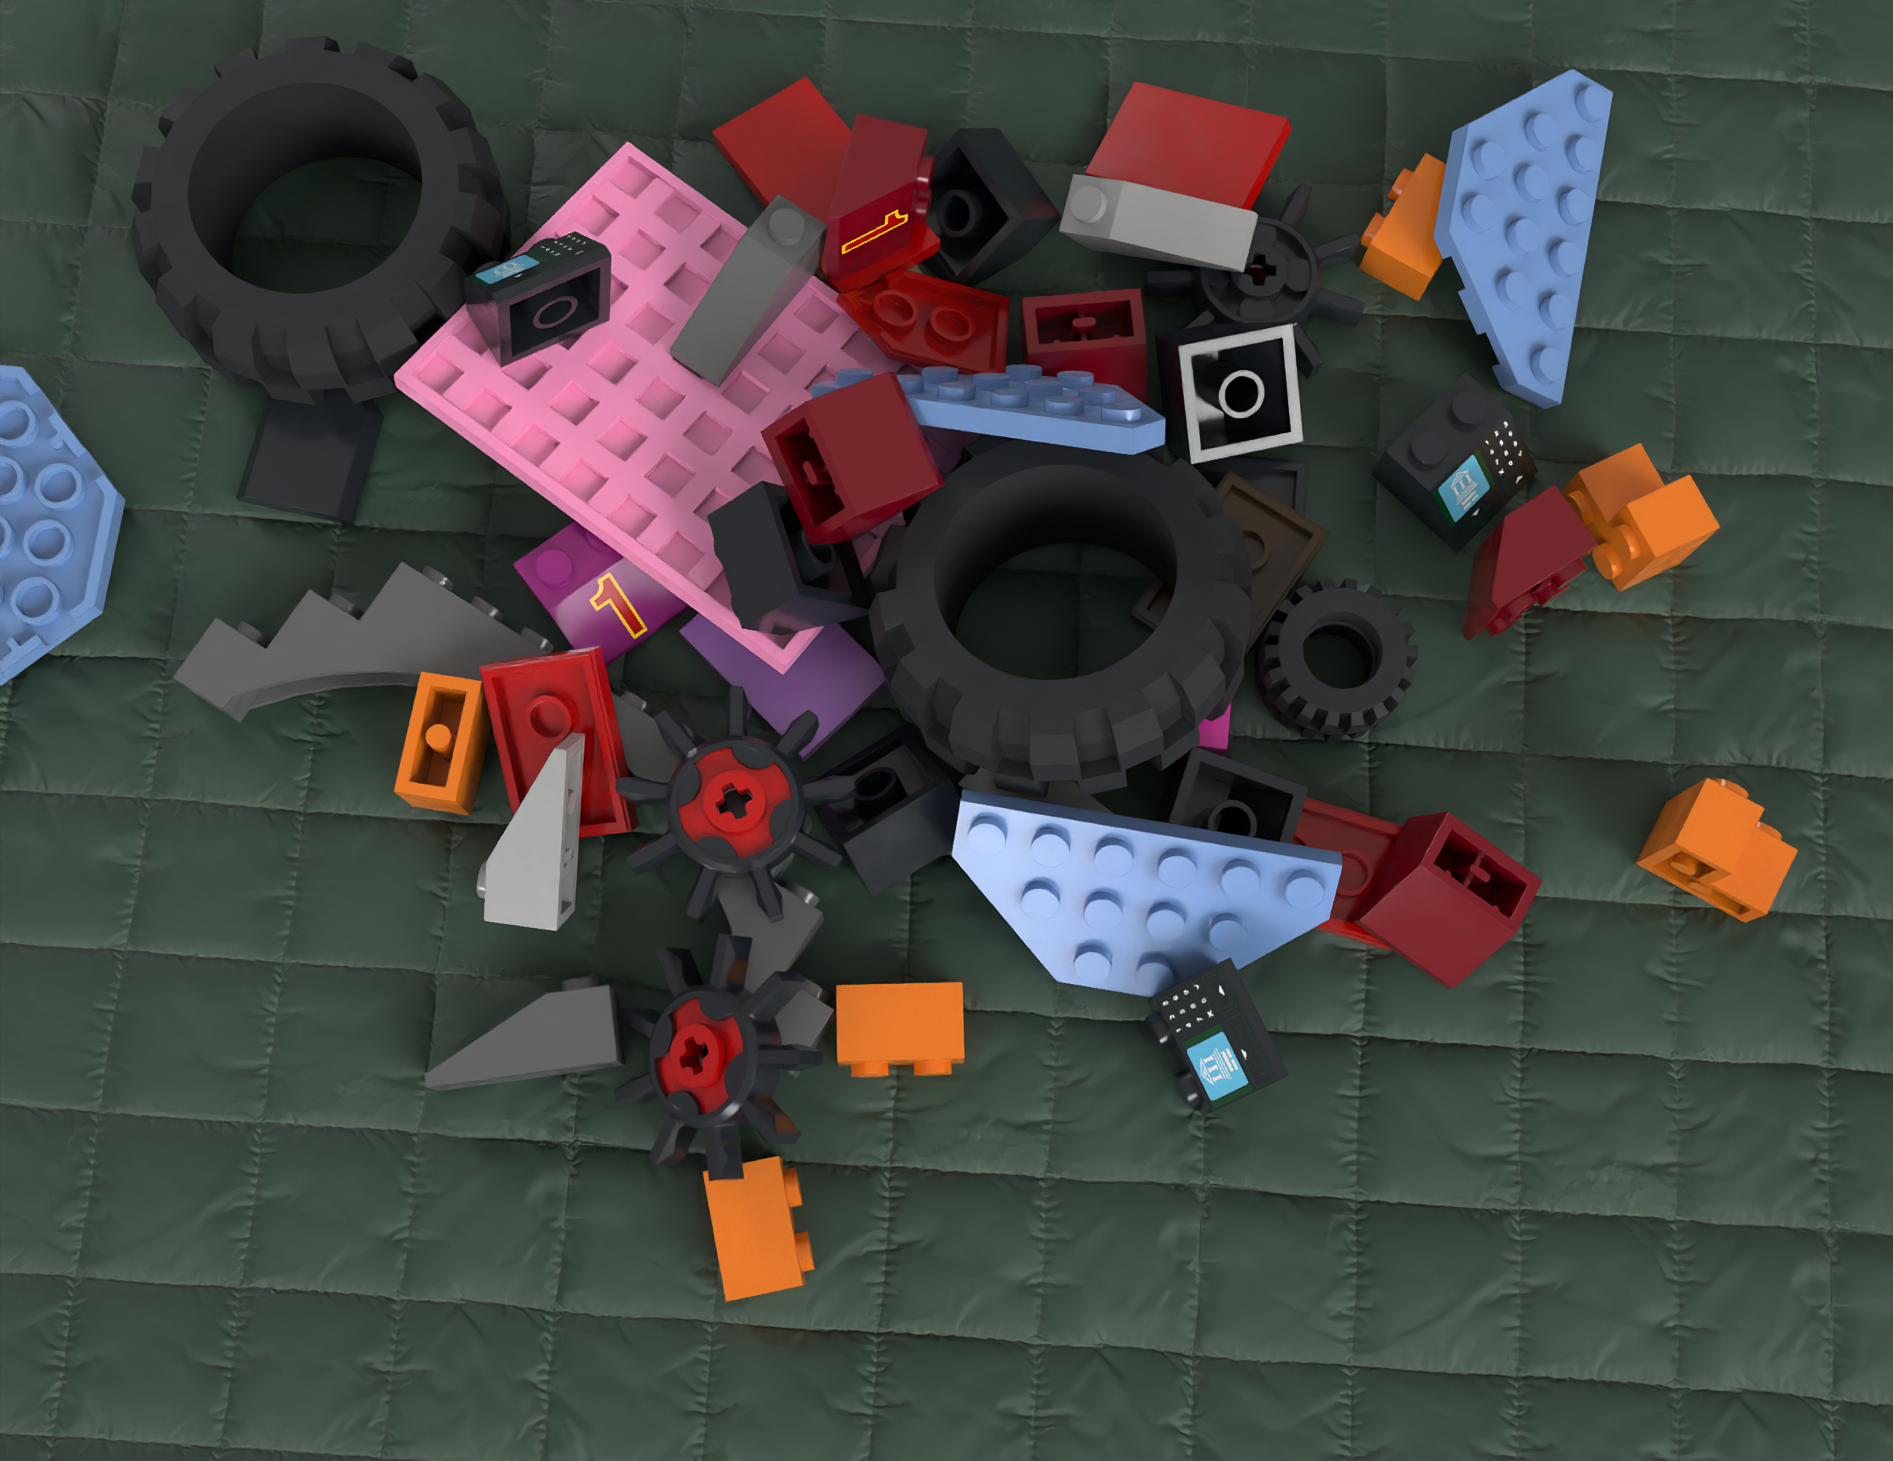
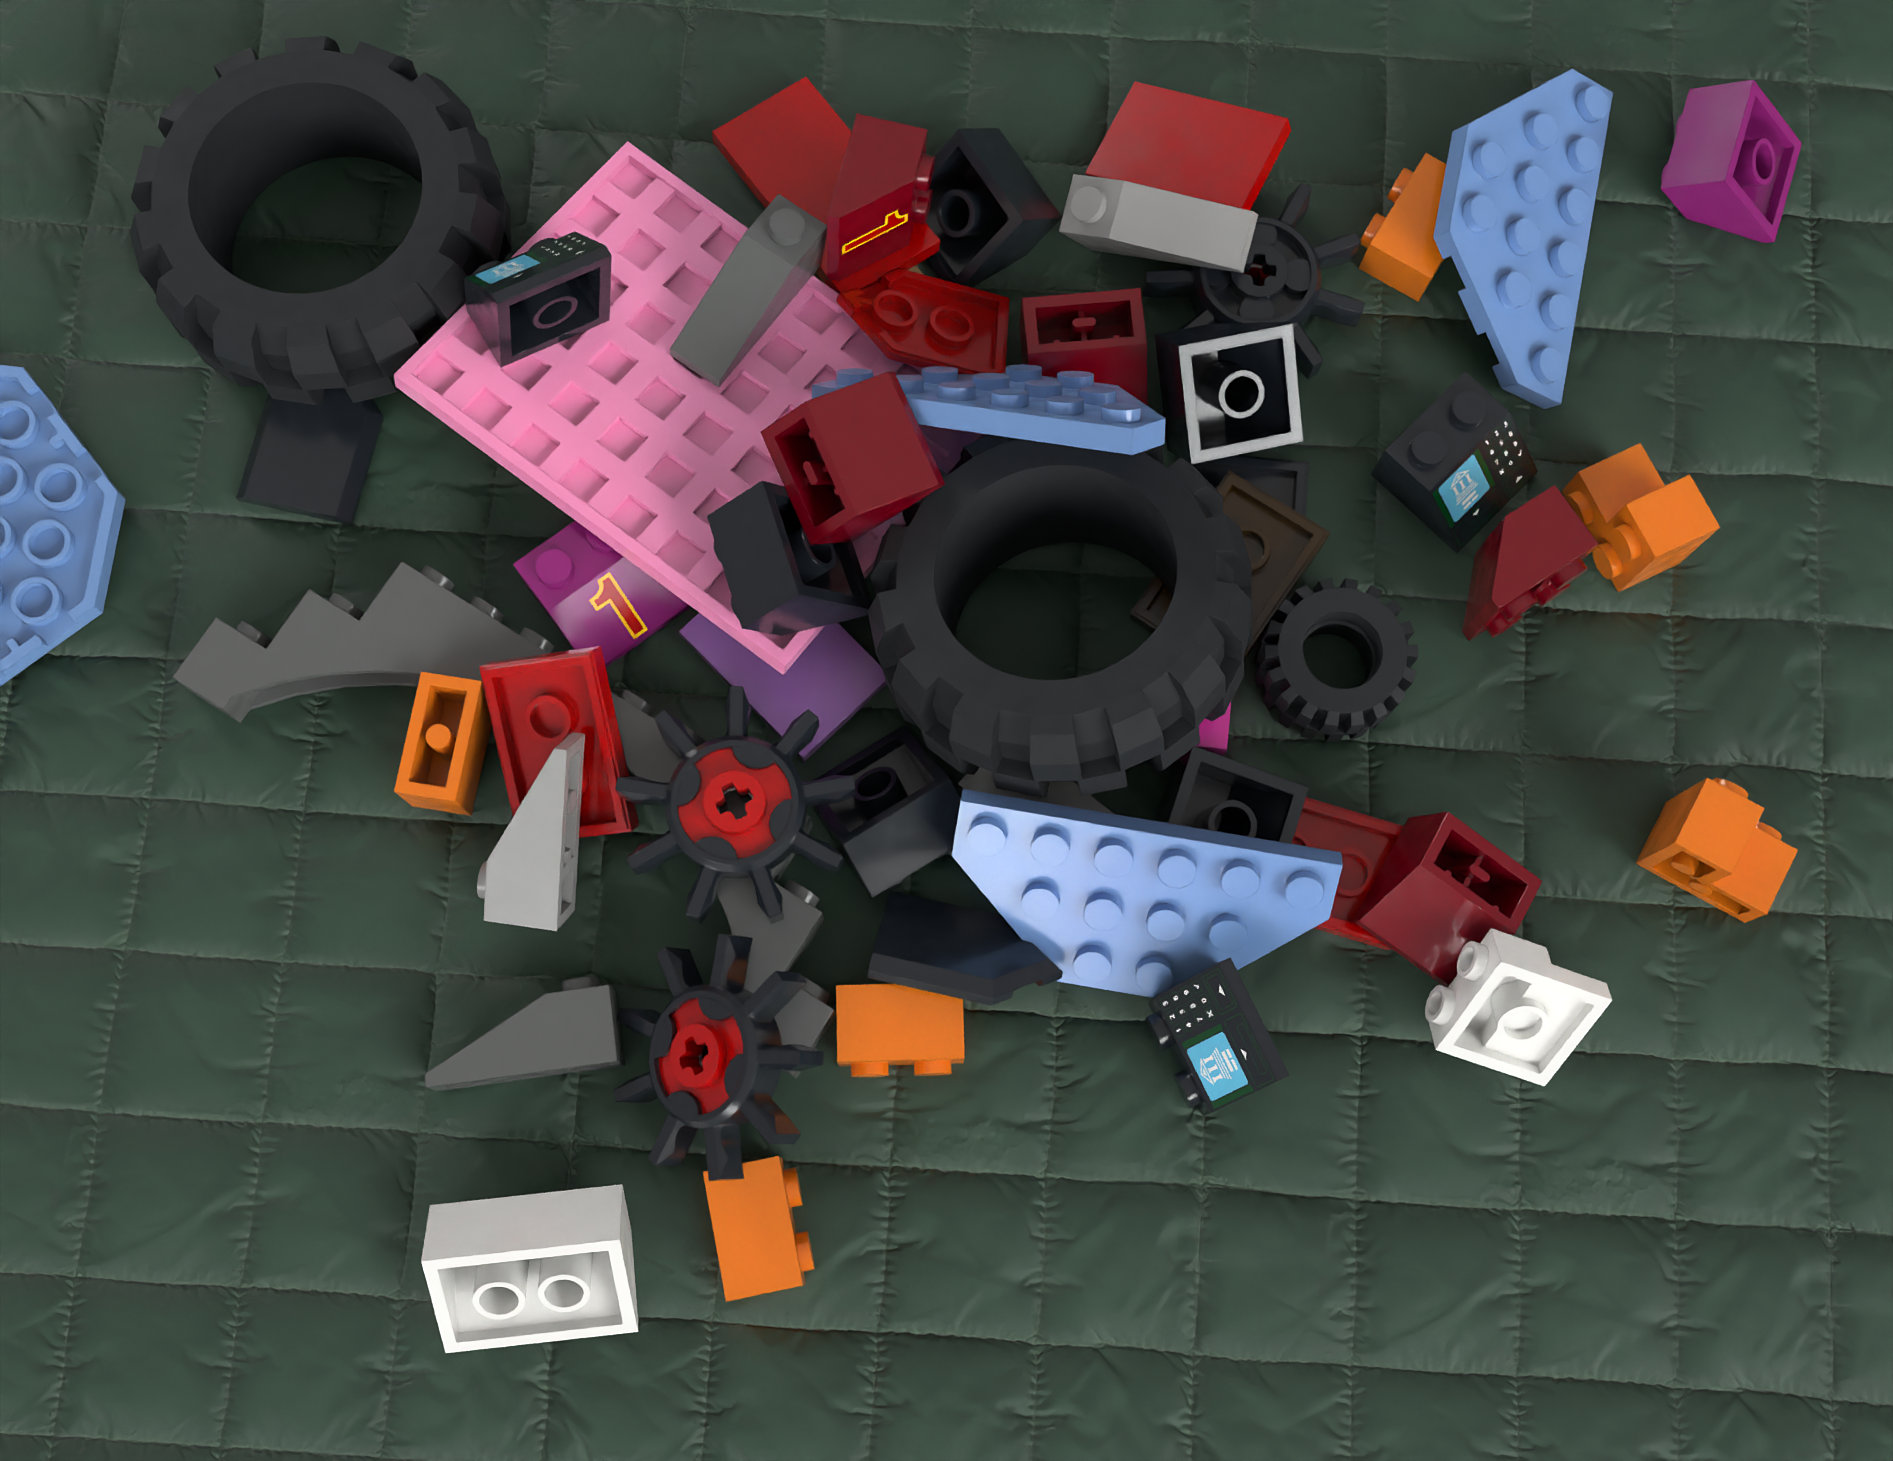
none -> white slope [421,1184,638,1353]
none -> black tile [867,890,1063,1006]
none -> white plate [1425,928,1612,1086]
none -> magenta slope [1661,79,1802,243]

